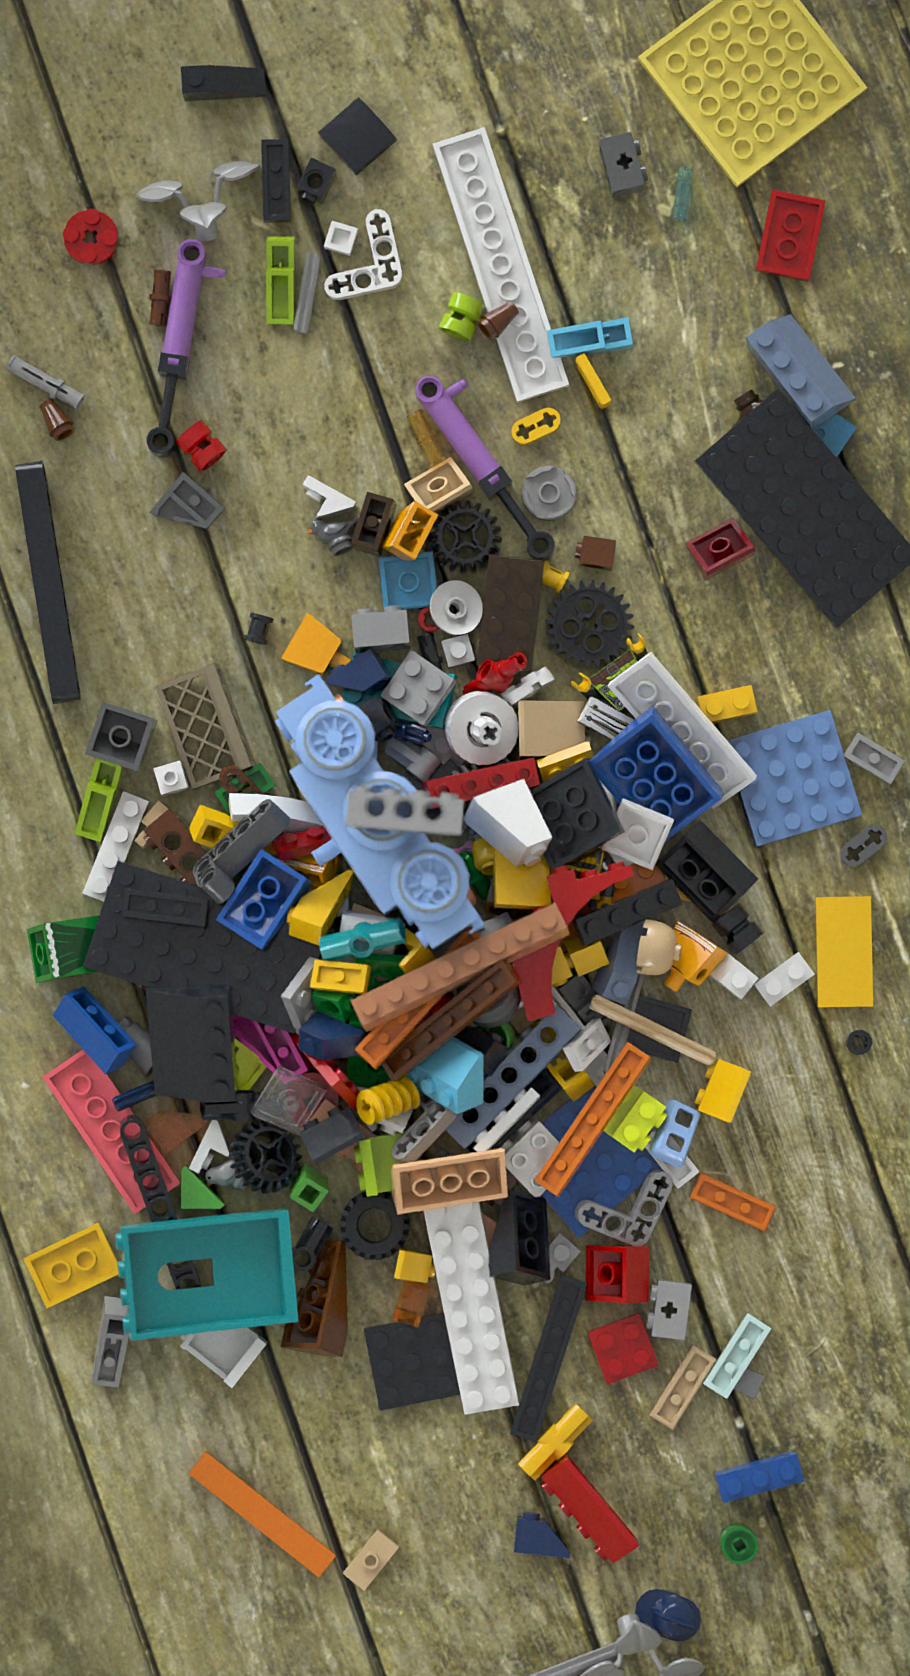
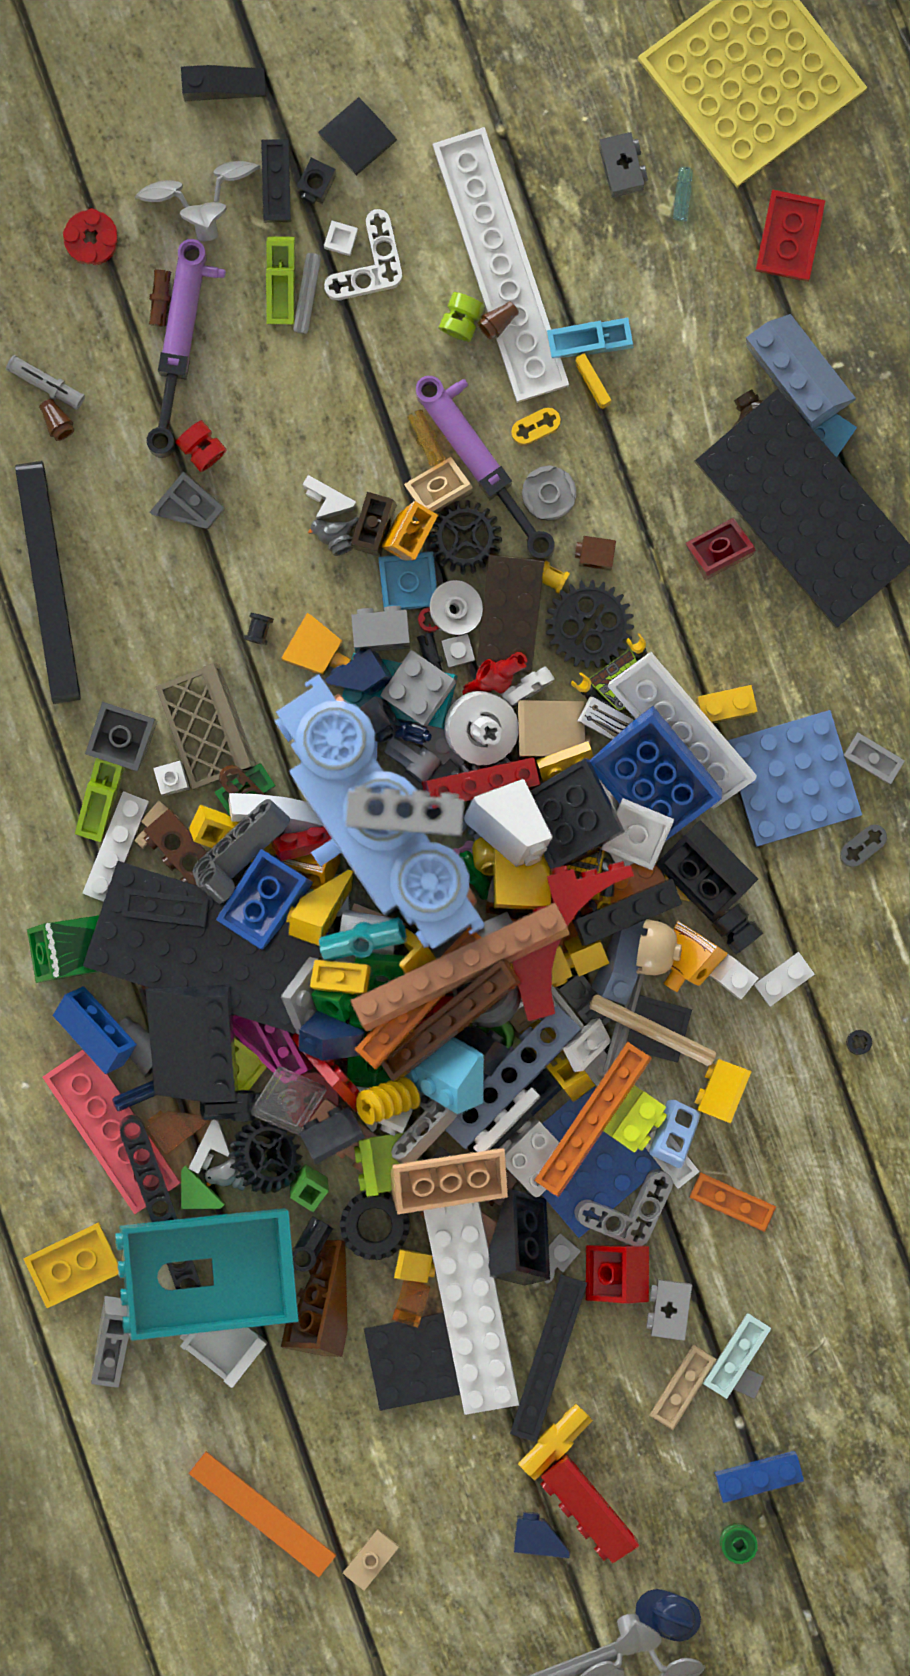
red plate [588,1313,659,1385] -> none
yellow tile [815,896,873,1007] -> none

